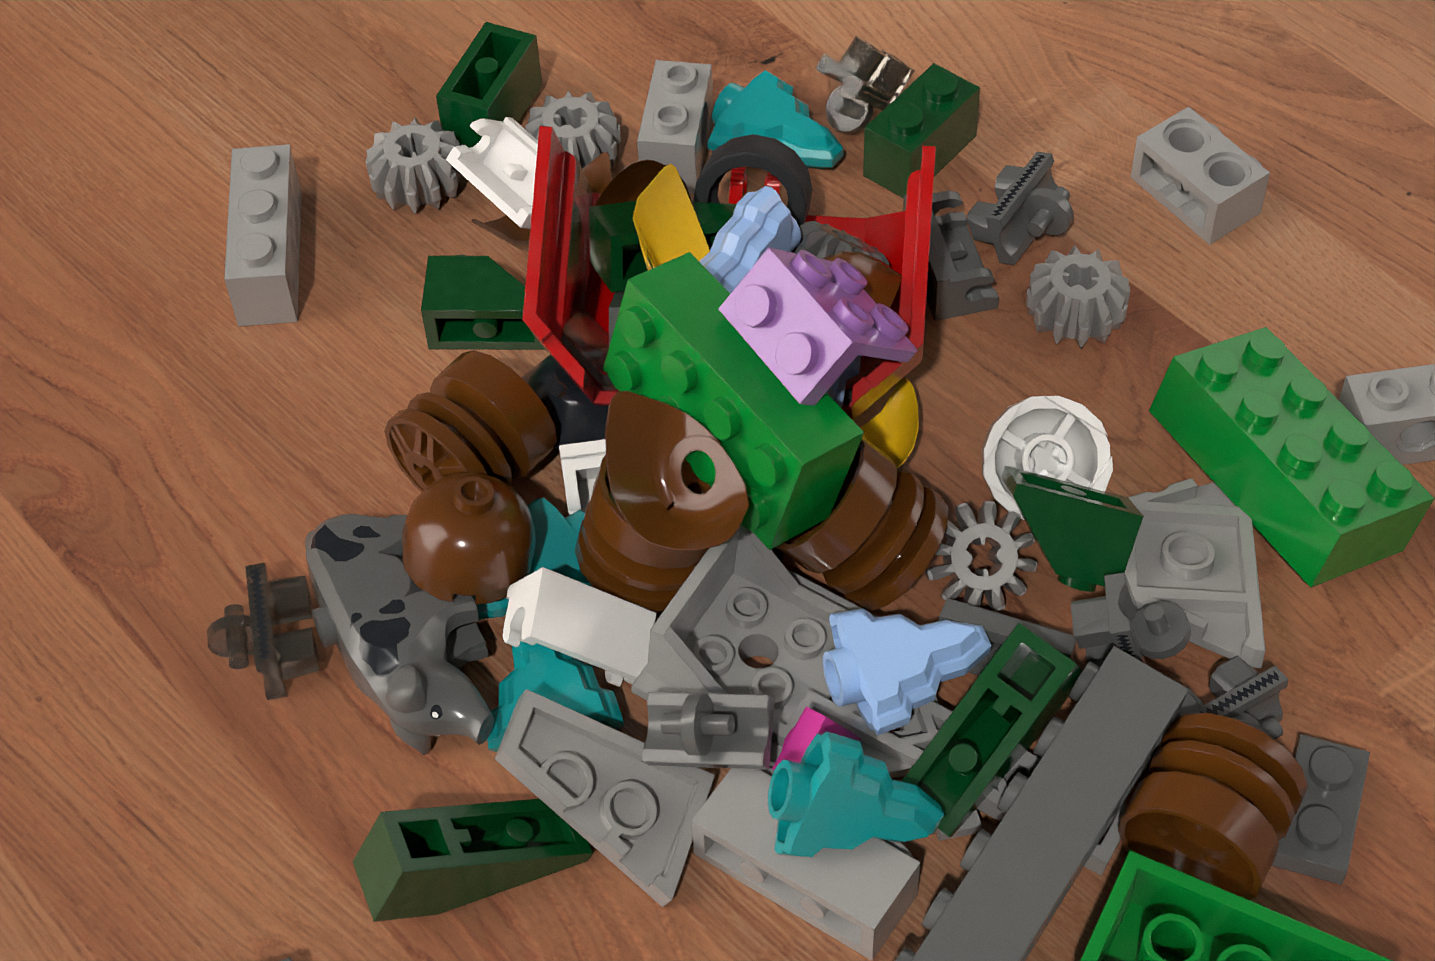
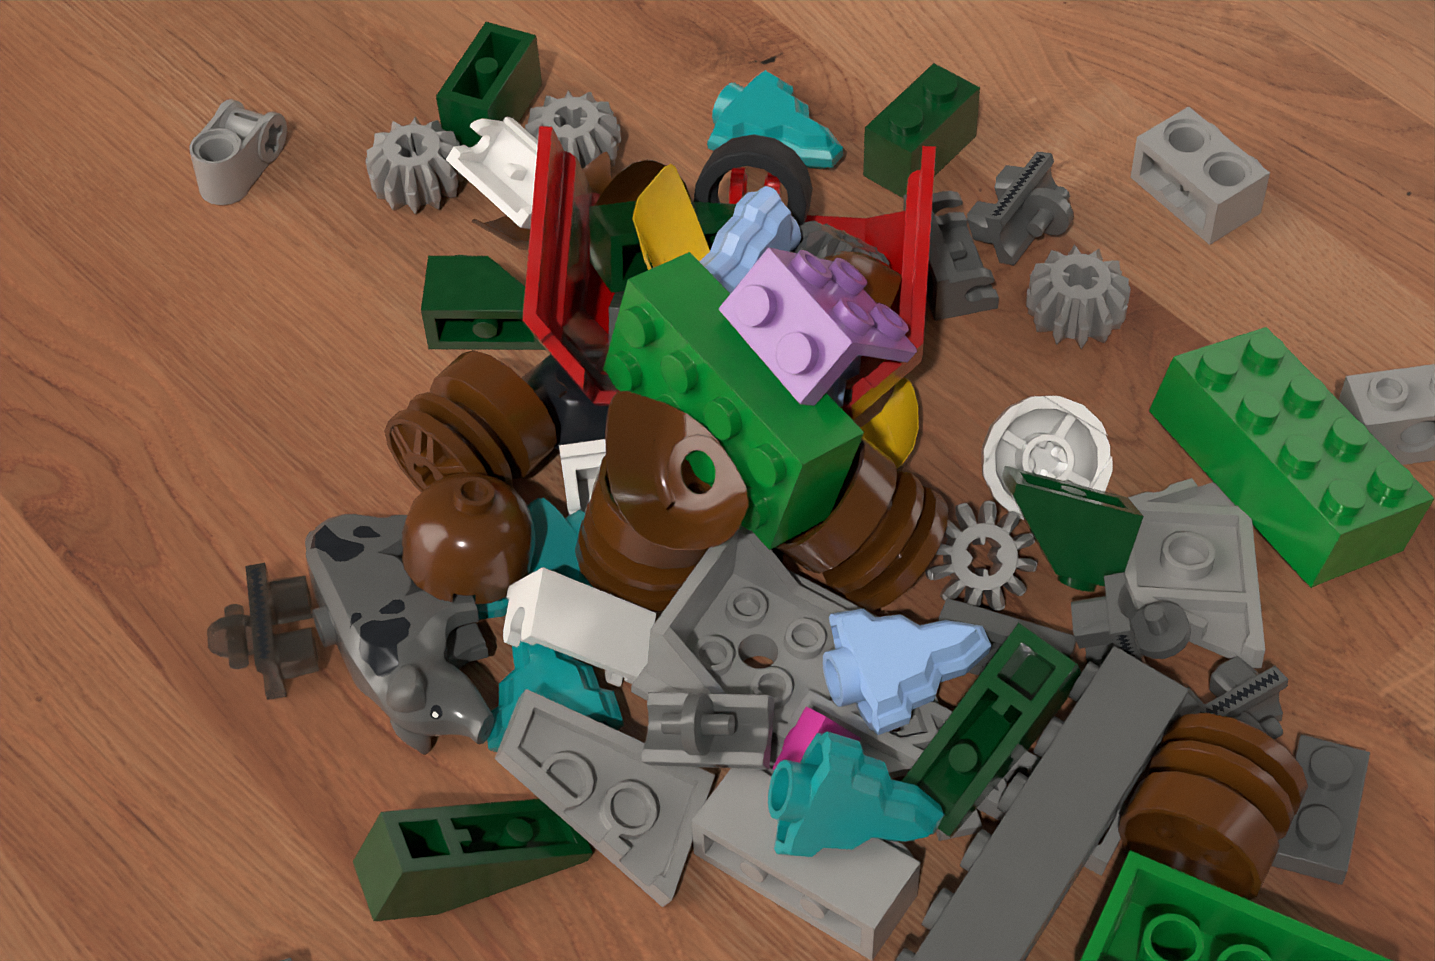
light grey brick [224,144,302,327] -> none
light grey brick [637,60,714,194] -> none
clear smoke hips [815,36,915,134] -> none
none -> light grey piece [189,99,287,205]

